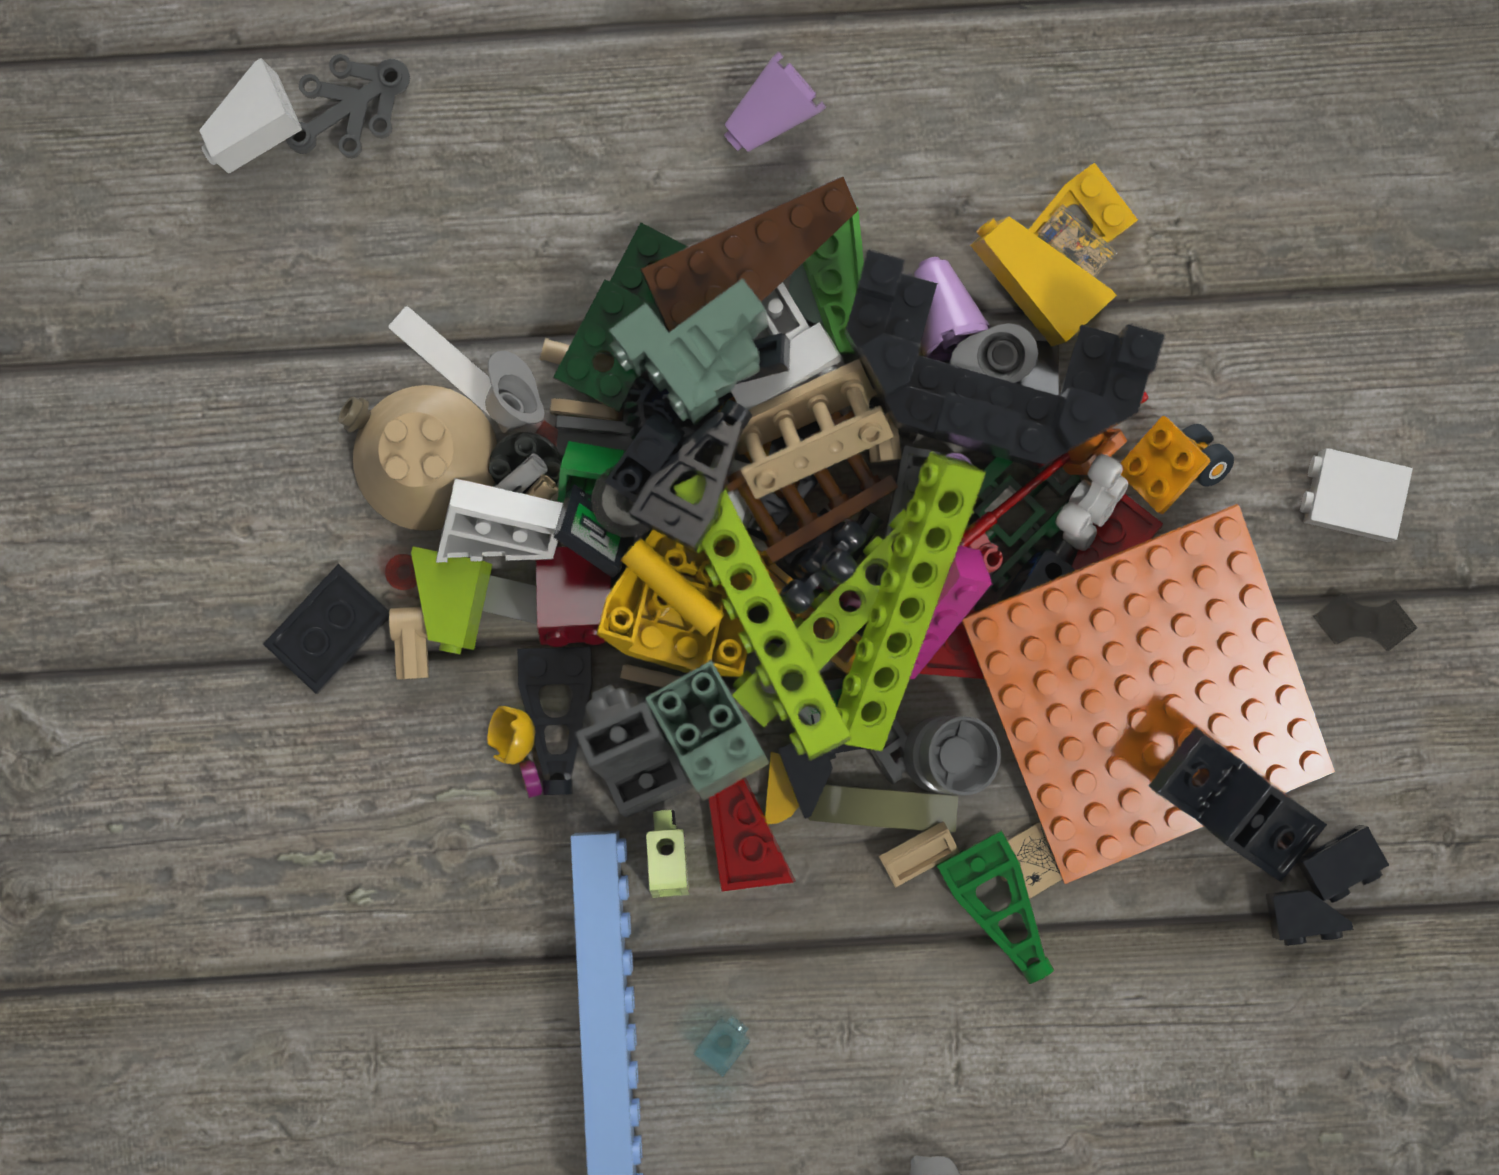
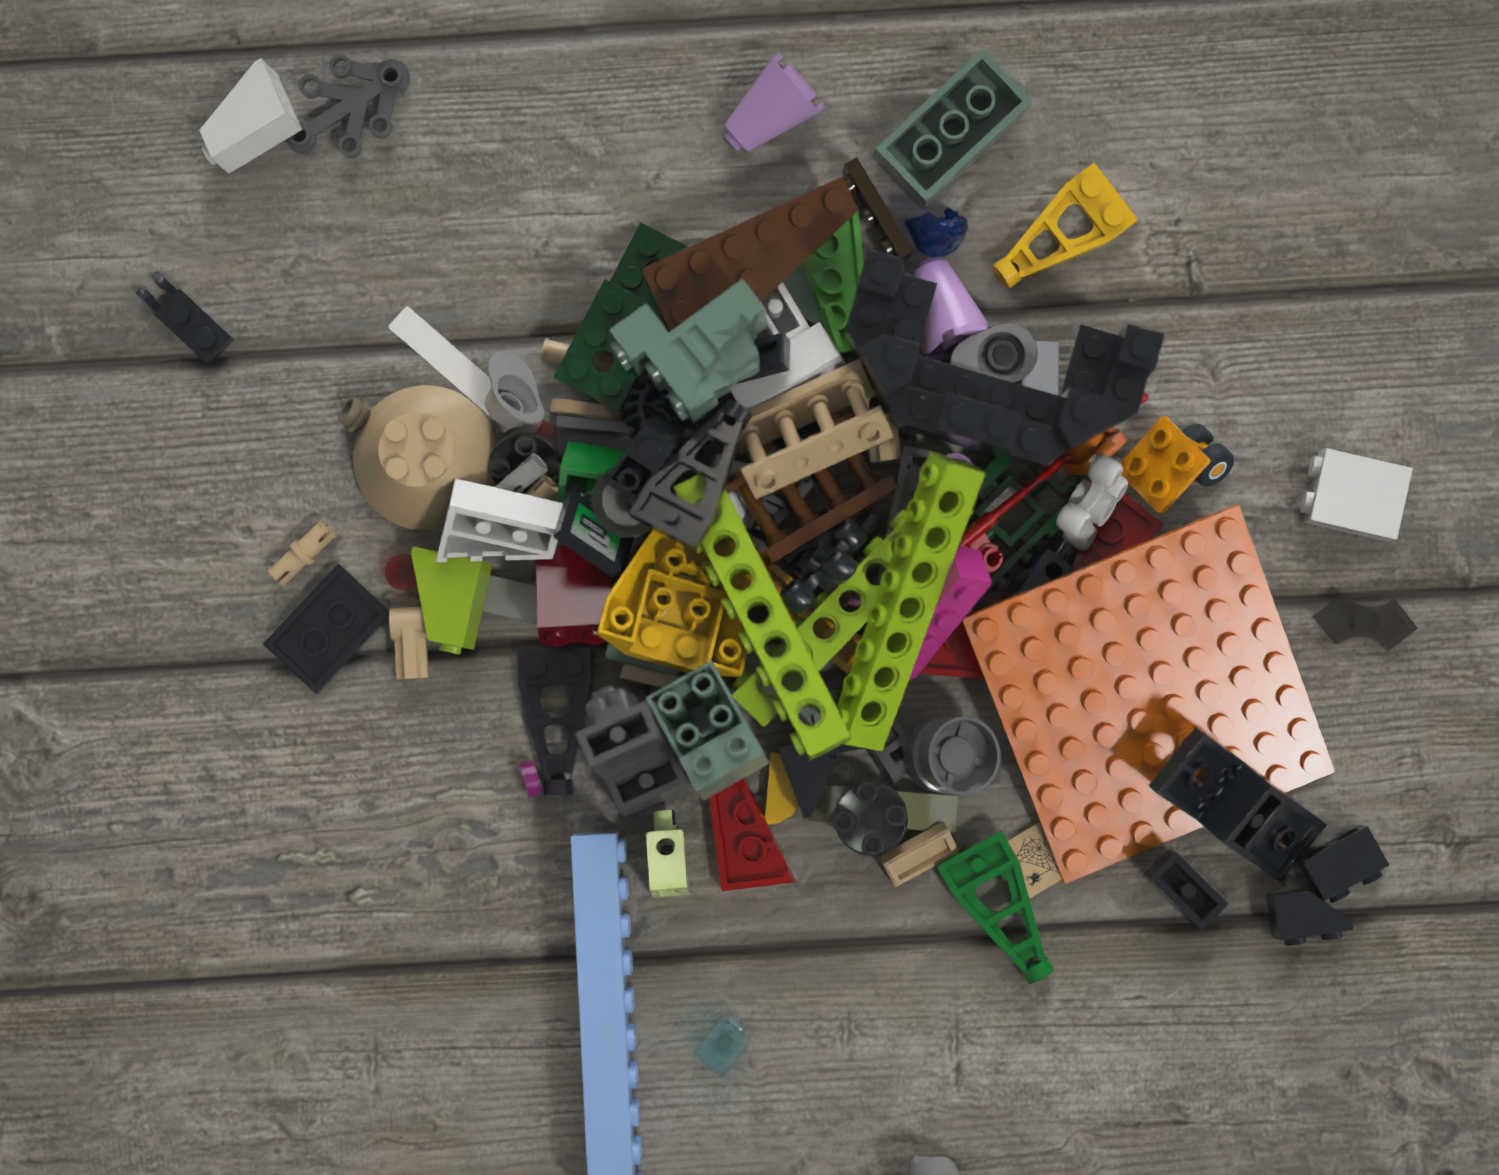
yellow hair [487,706,535,765] -> none
yellow piece [621,539,725,637] -> none
yellow slope [970,216,1117,347] -> none
clear tile [1037,204,1118,278] -> none
none -> black hinge [136,271,234,366]
none -> tan pin [268,519,337,587]
none -> sand green tile [605,644,679,676]
none -> pearl dark grey dish [833,781,908,856]
none -> dark brown plate [843,157,913,260]
none -> sand green brick [873,49,1033,209]
none -> clear blue hair [904,207,968,257]
none -> black brick [1143,849,1228,931]

